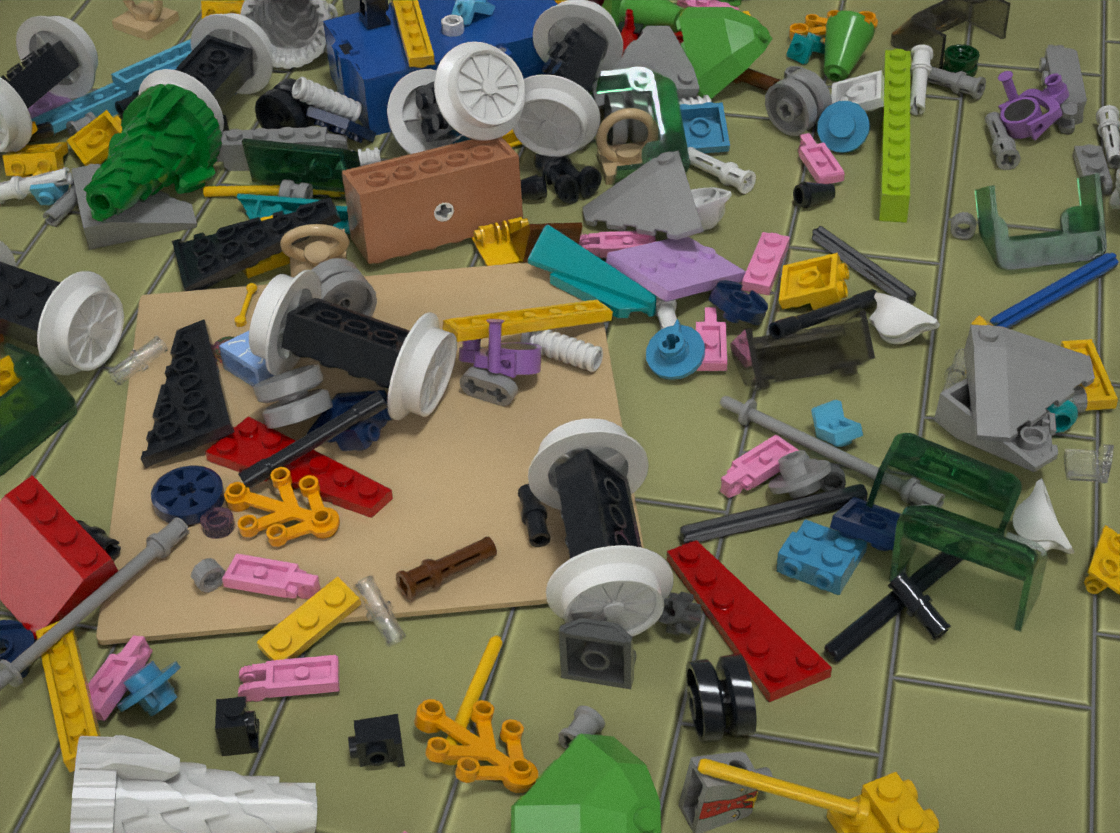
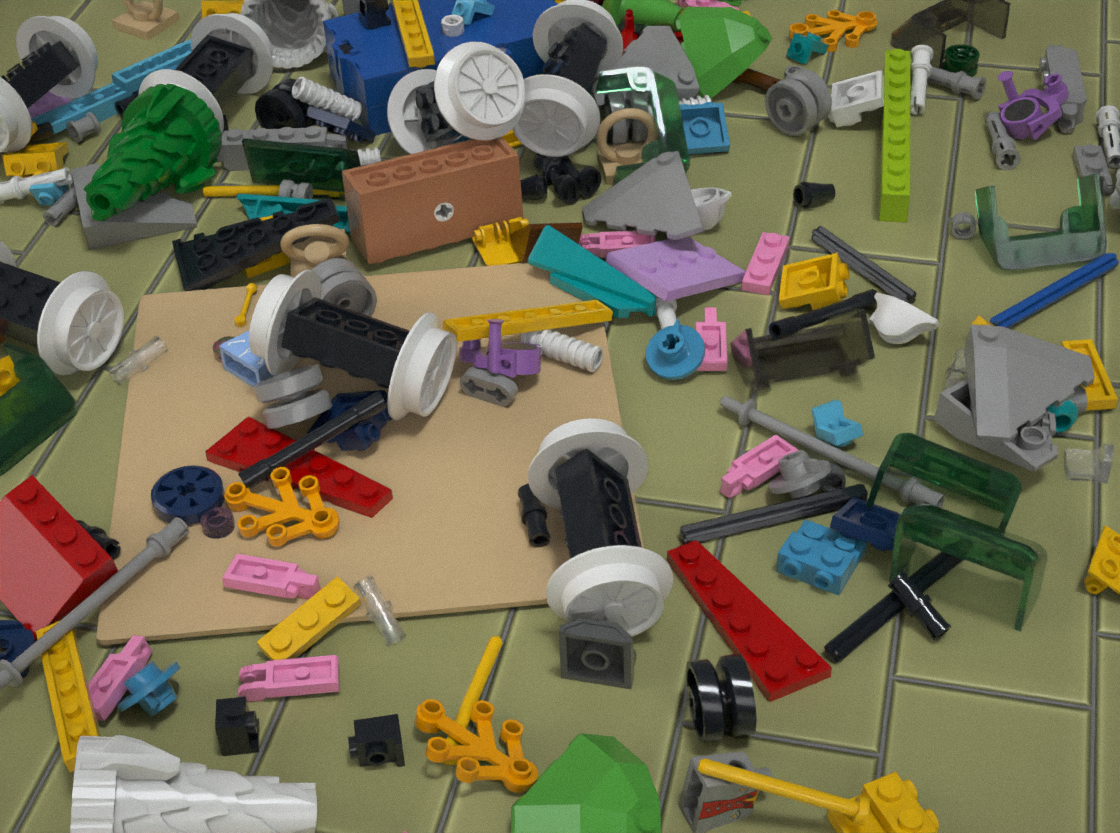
yellow plate [66,110,122,166] -> none
black wing [141,319,235,468] -> none
light grey axle [191,558,225,593] -> none
reddish brown pin [396,536,497,601] -> none
light grey bush [558,706,605,749] -> none
dark grey gear [659,591,702,635] -> none
white pin [683,147,756,194] -> none
dark blue plate [709,280,768,326] -> none
bright pink hinge [798,133,845,184] -> none
dark azure piece [817,101,870,153] -> none
bright green cone [824,11,875,82] -> none
white hat [1013,478,1075,555] -> none

